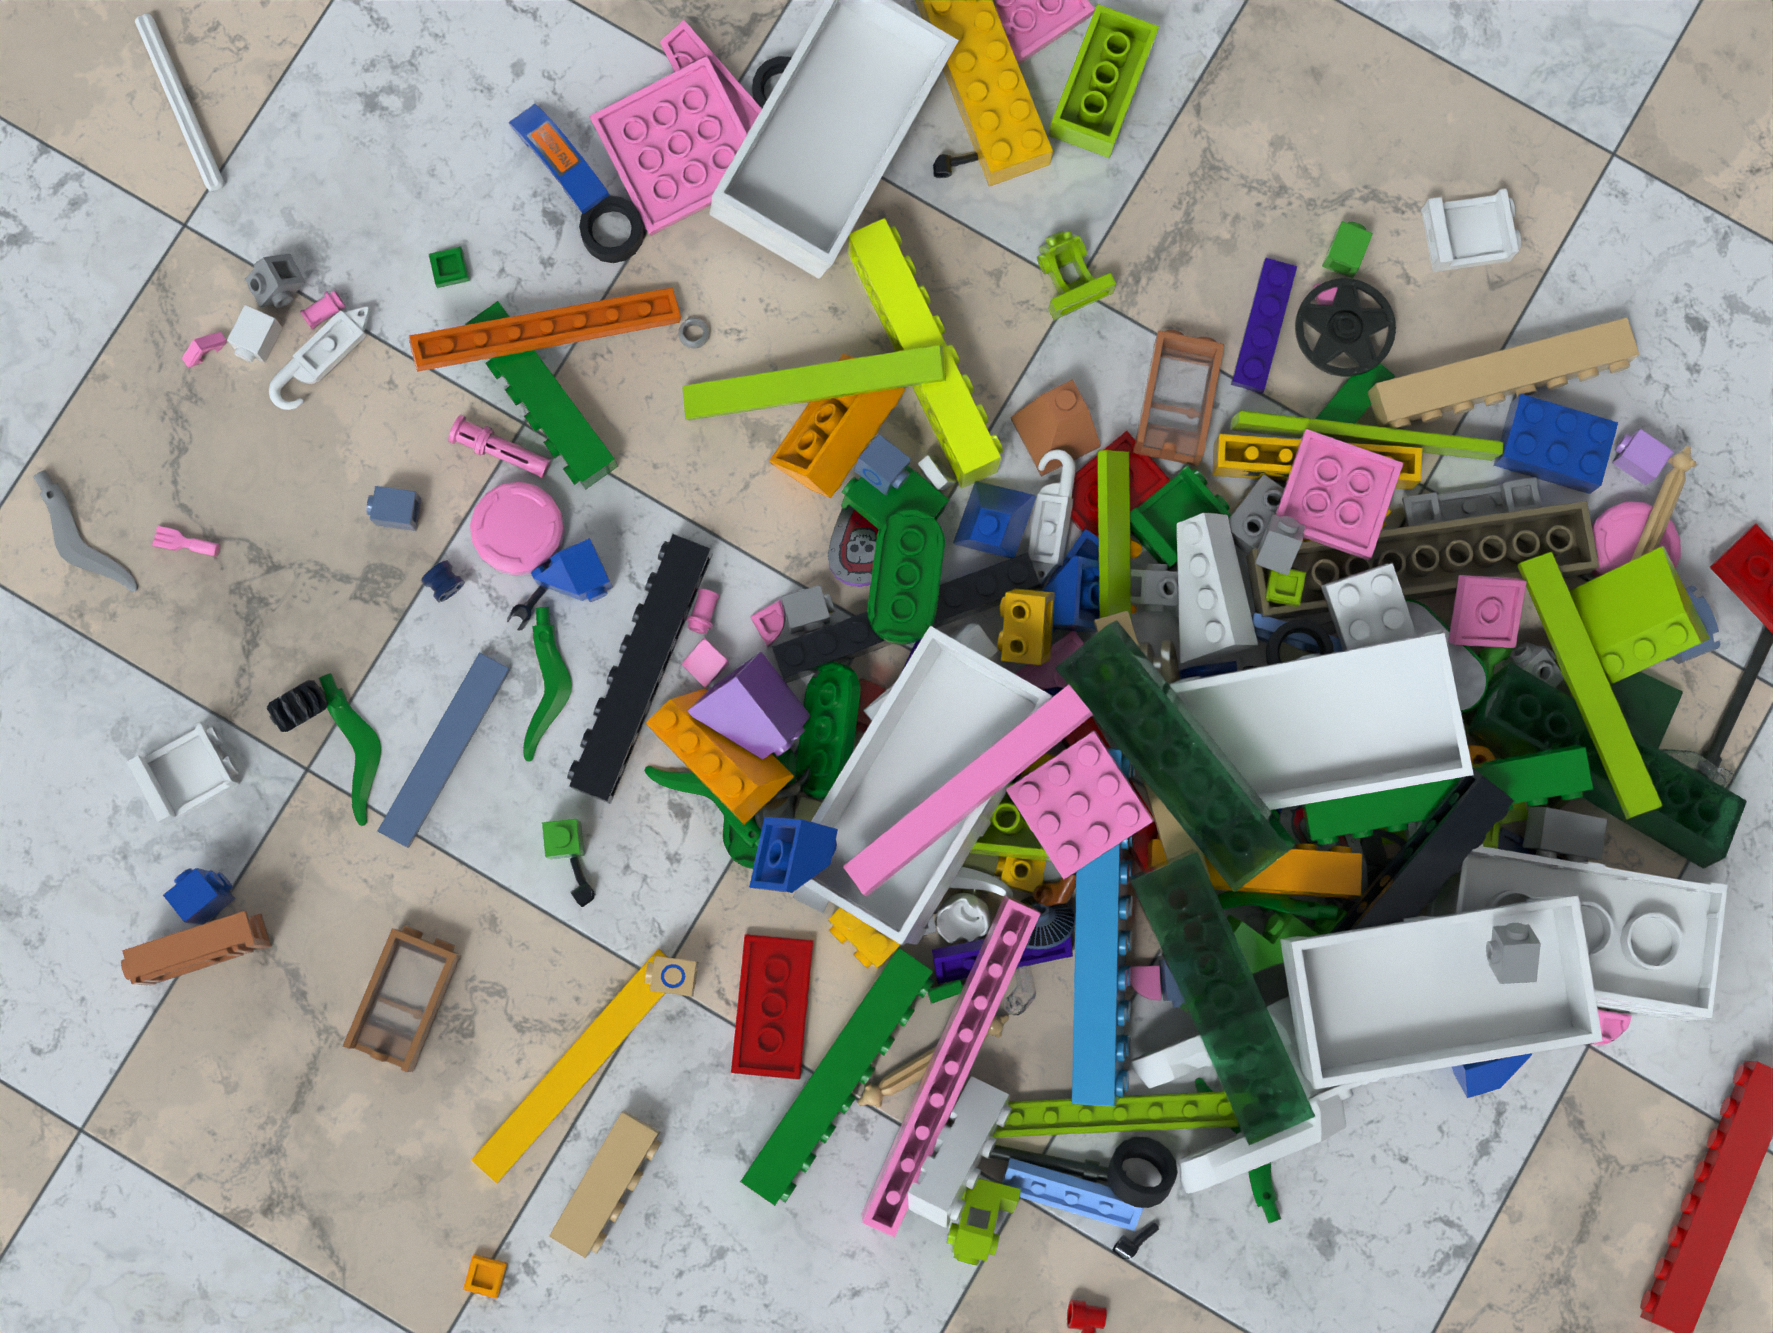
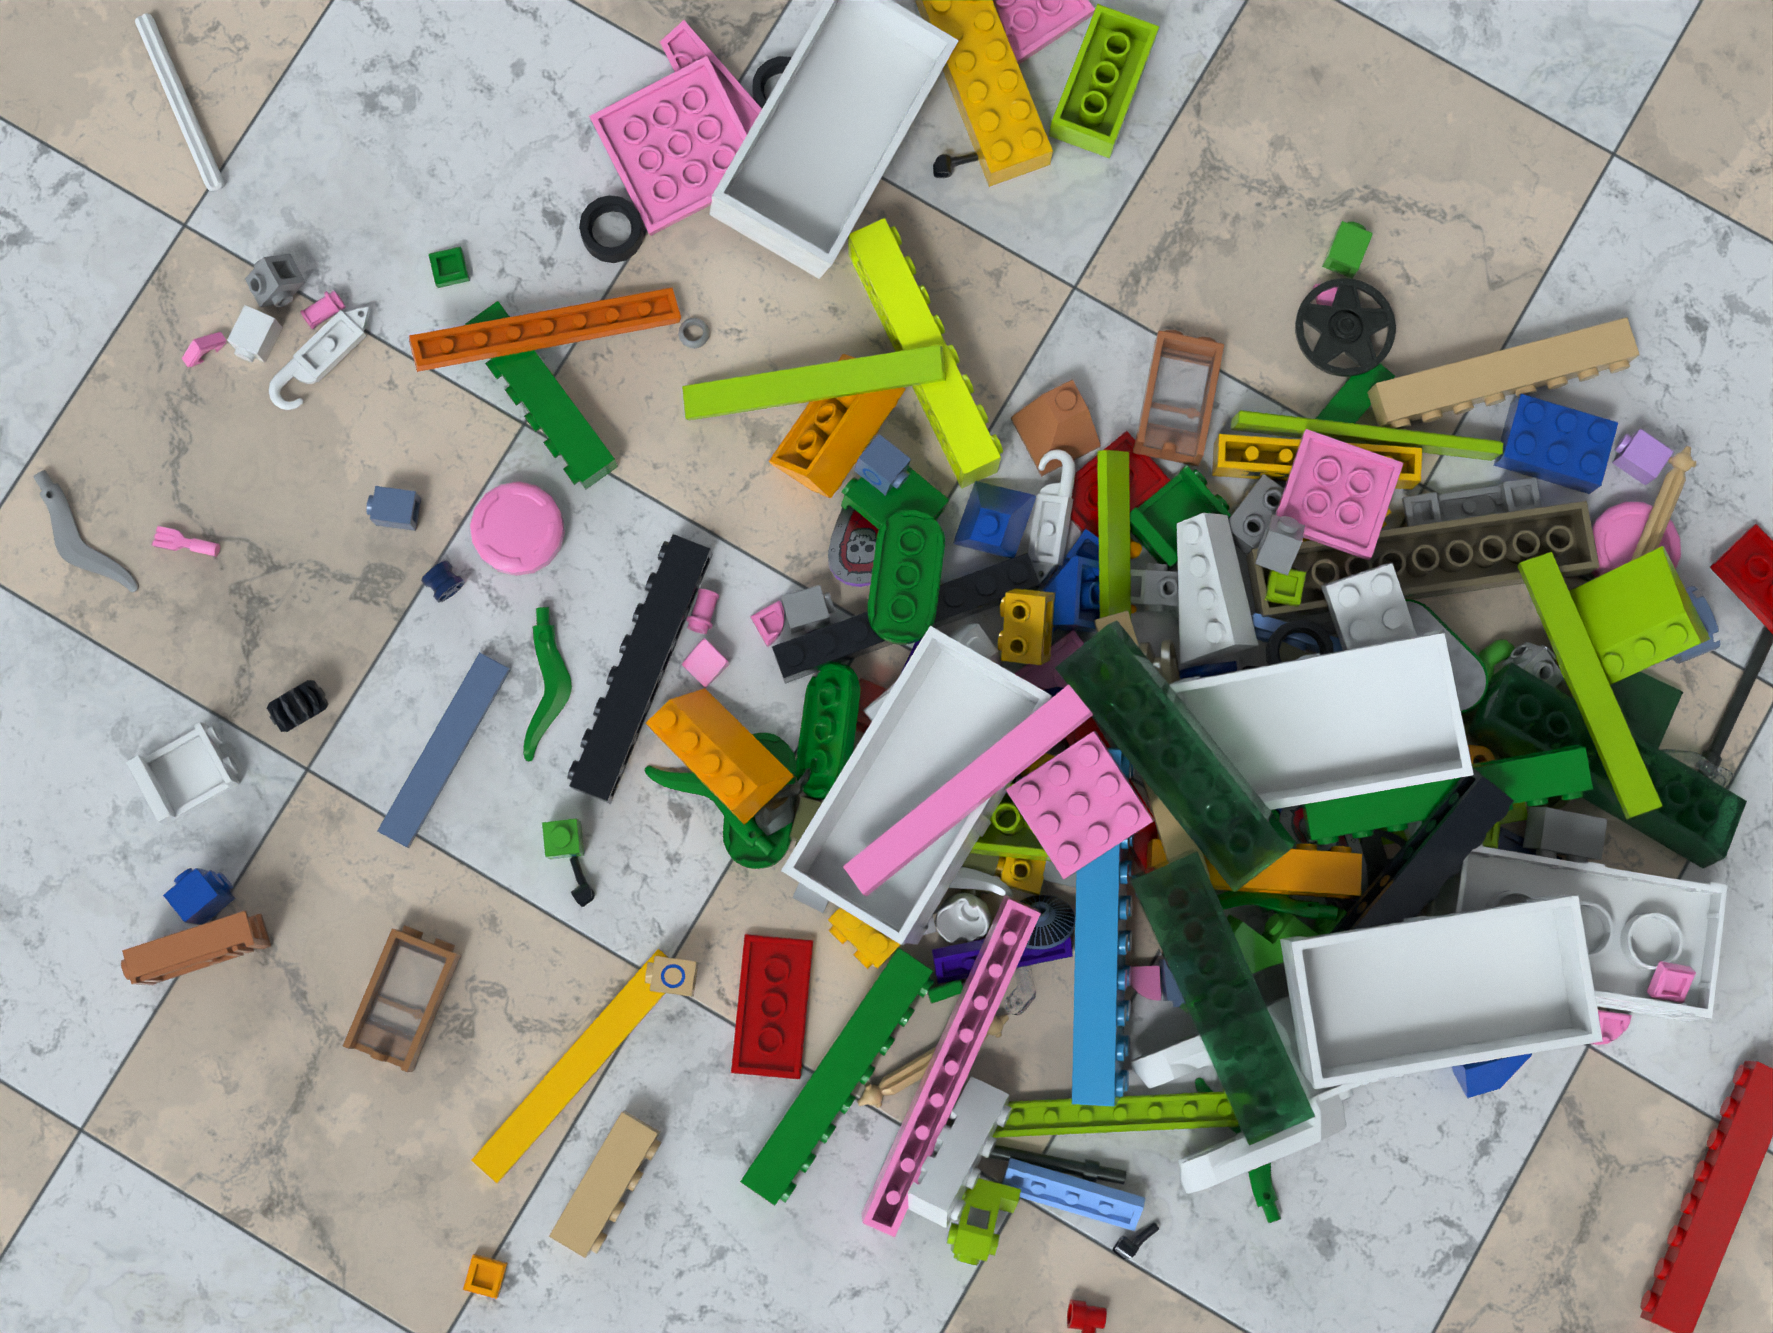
green piece [319,673,381,826] -> none
bright pink pin [448,415,551,478] -> none
black hand [507,586,546,631] -> none
blue slope [508,104,609,214] -> none
blue slope [531,538,613,602] -> none
medium lavender slope [688,652,811,759] -> none
blue slope [749,817,838,893] -> none
white plate [918,455,956,490] -> none
dark orange arm [1033,872,1076,906] -> none
lime tile [1037,231,1116,320] -> none
black tyre [1107,1137,1178,1208] -> none
dark purple plate [1230,258,1297,393] -> none
white panel [1421,189,1521,272] -> none
bright pink plate [1448,575,1527,648] -> none
light grey brick [1486,923,1541,984] -> none
none -> bright pink tile [1647,961,1696,1003]

